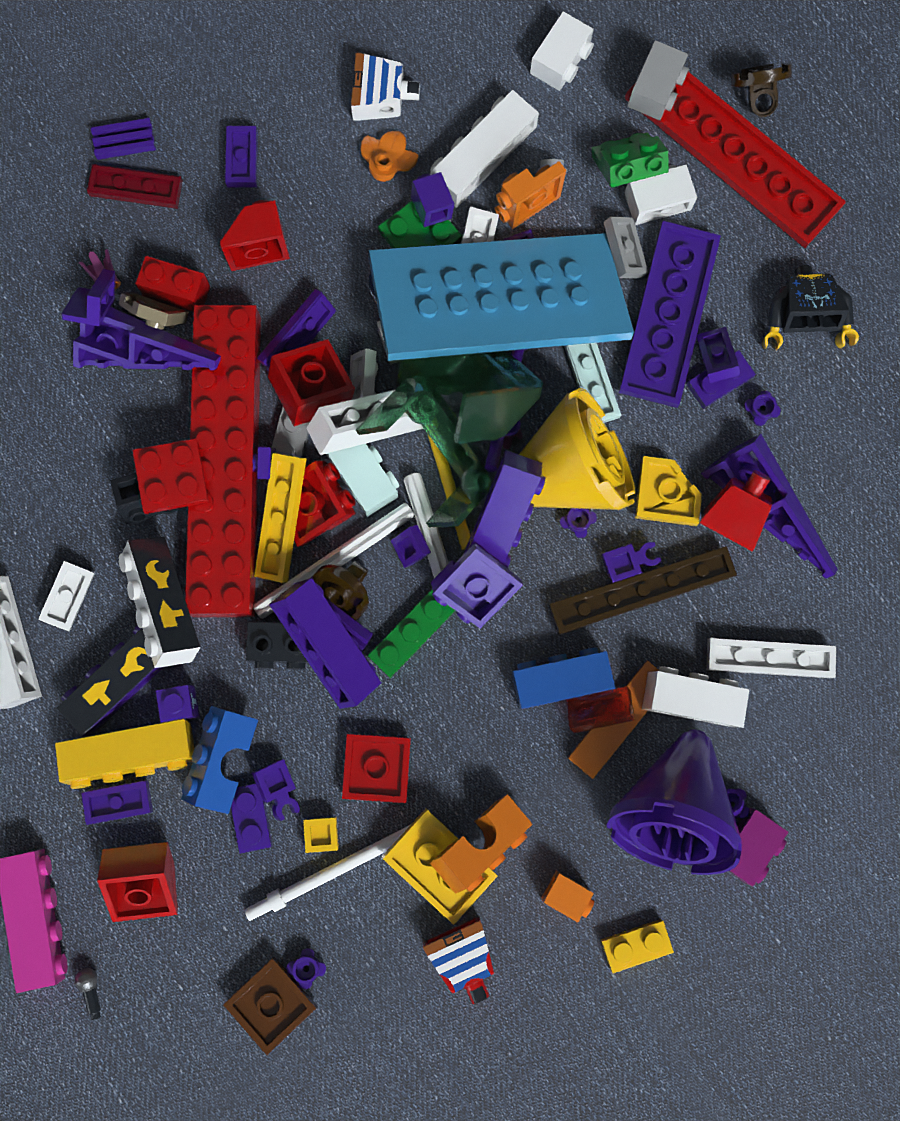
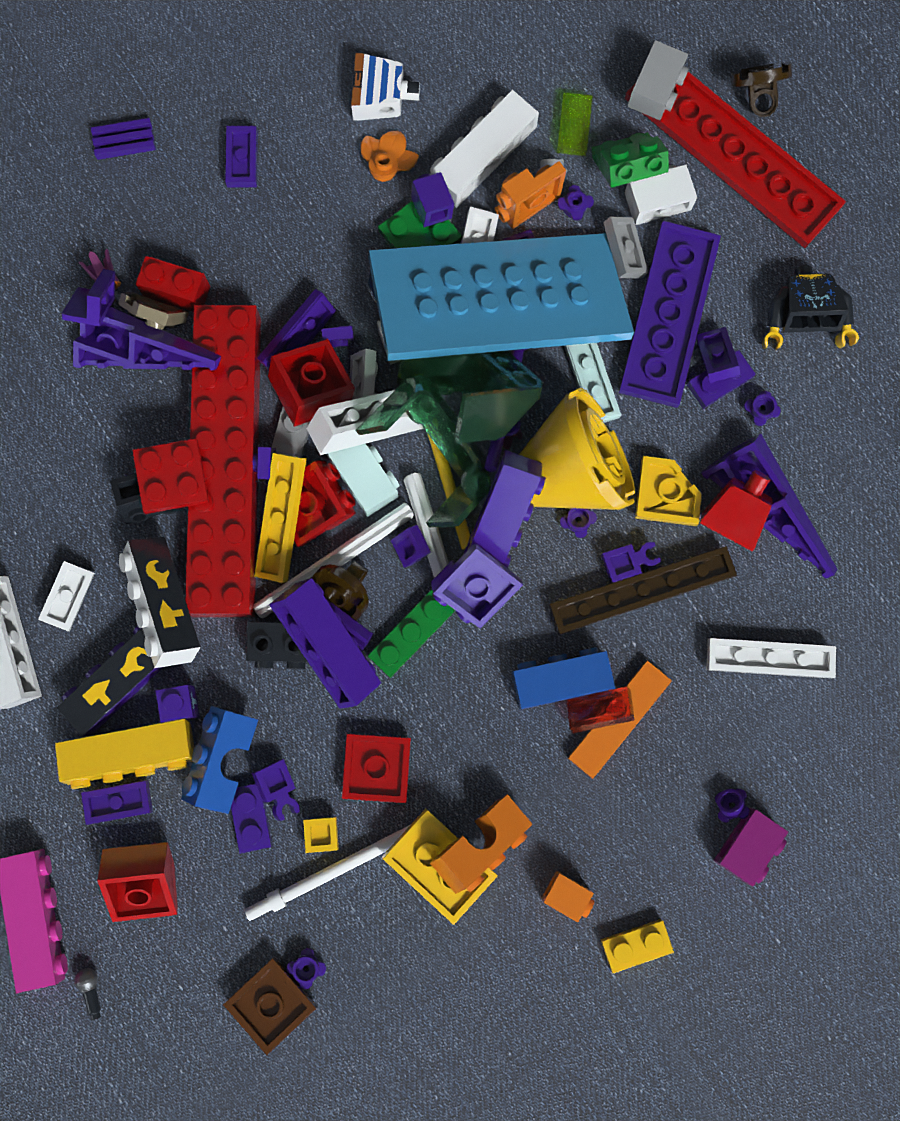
dark red tile [87,164,183,209] -> none
red slope [220,200,290,271] -> none
torso [423,916,494,1004] -> none
white brick [530,11,594,91] -> none
dark purple cone [607,729,742,875] -> none
white brick [642,666,749,728] -> none
none -> dark purple plate [321,325,354,348]
none -> clear neon green plate [556,92,593,156]
none -> dark purple plate [558,185,594,220]

